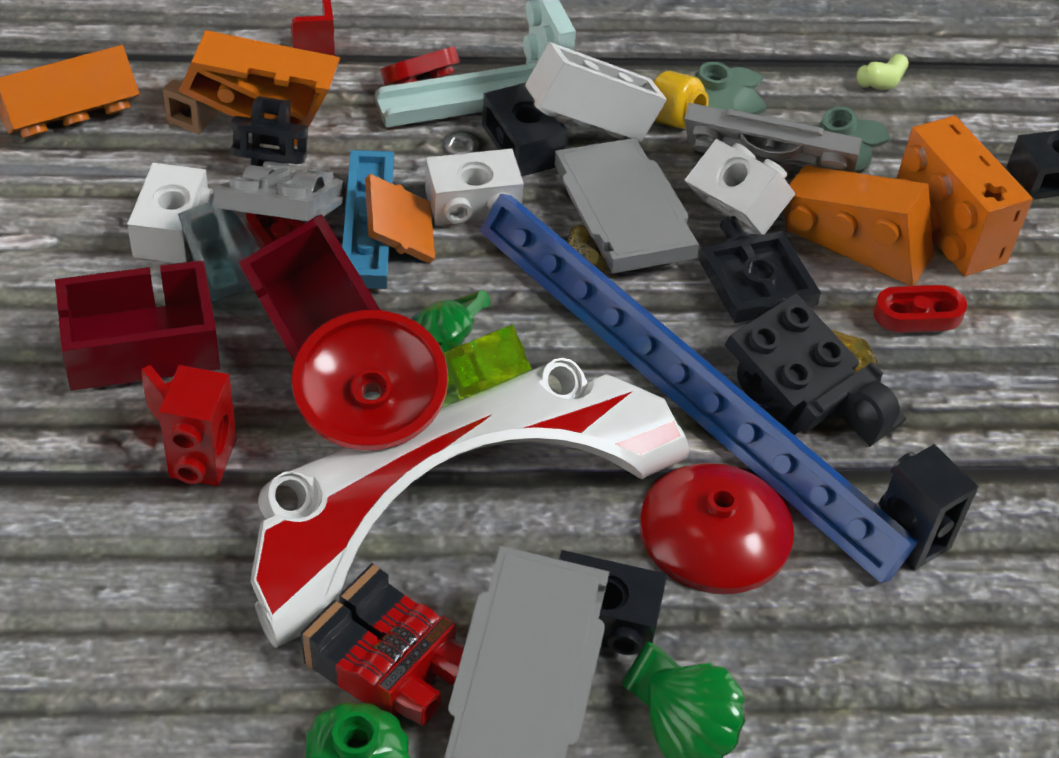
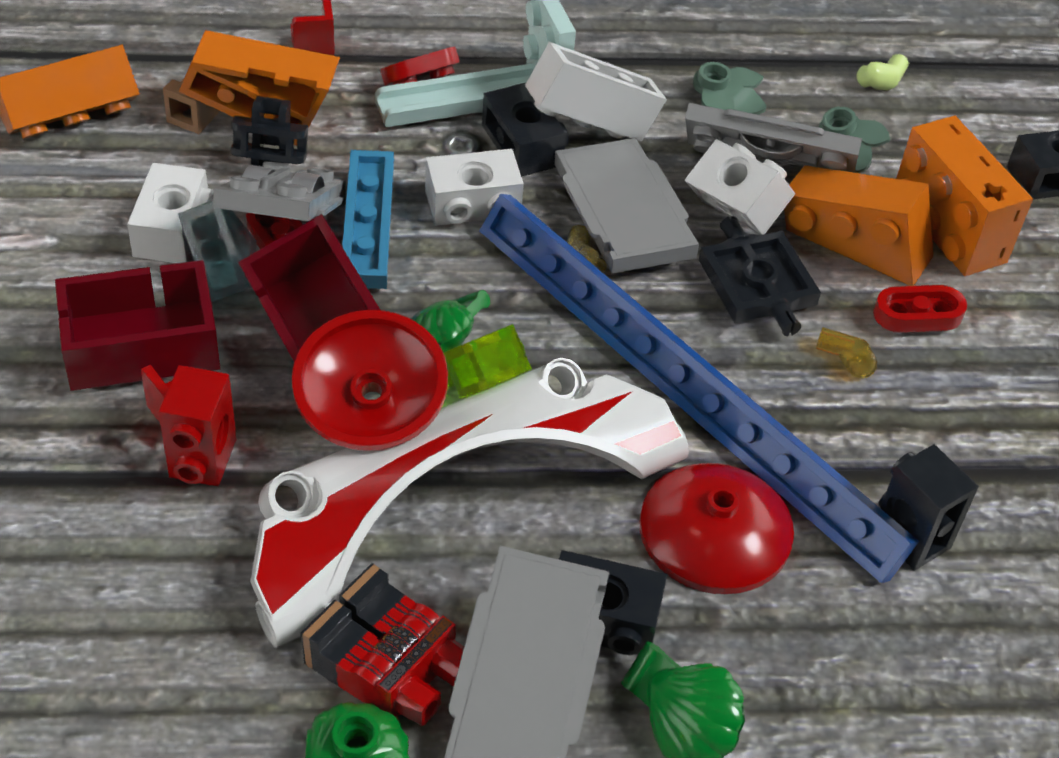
orange piece [365,174,435,264] -> none
yellow head [653,71,709,129] -> none
black plate [725,293,907,447] -> none

